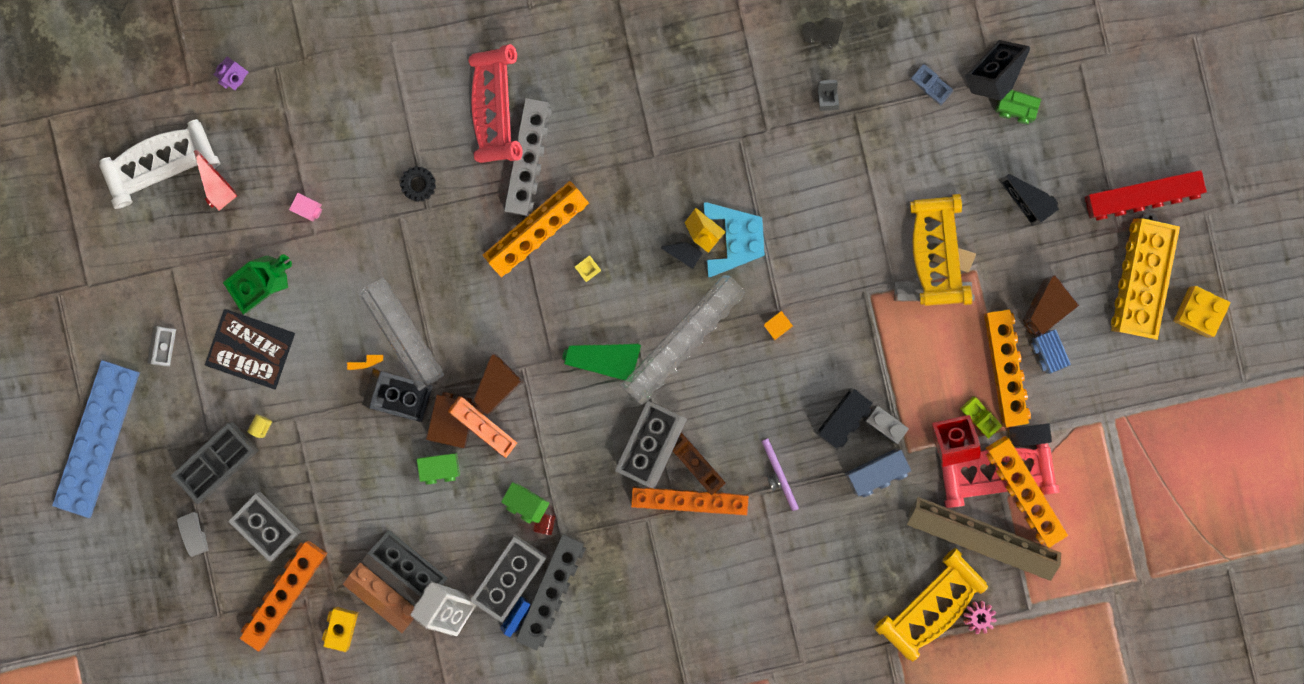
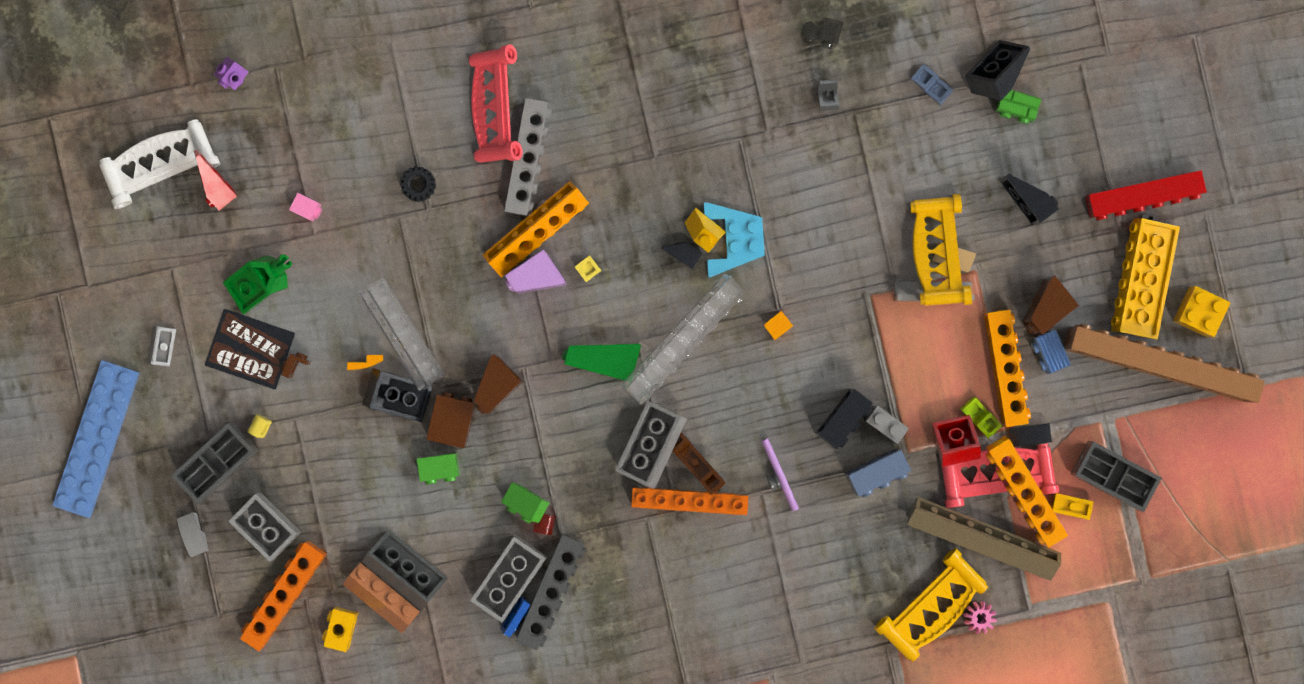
white brick [411,582,476,636] -> none
orange plate [447,396,517,458] -> none
none -> reddish brown bracket [281,352,311,378]
none -> lavender slope [505,250,567,294]
none -> yellow plate [1051,493,1094,520]
none -> medium nougat brick [1063,324,1265,403]
none -> dark grey brick [1070,441,1162,512]

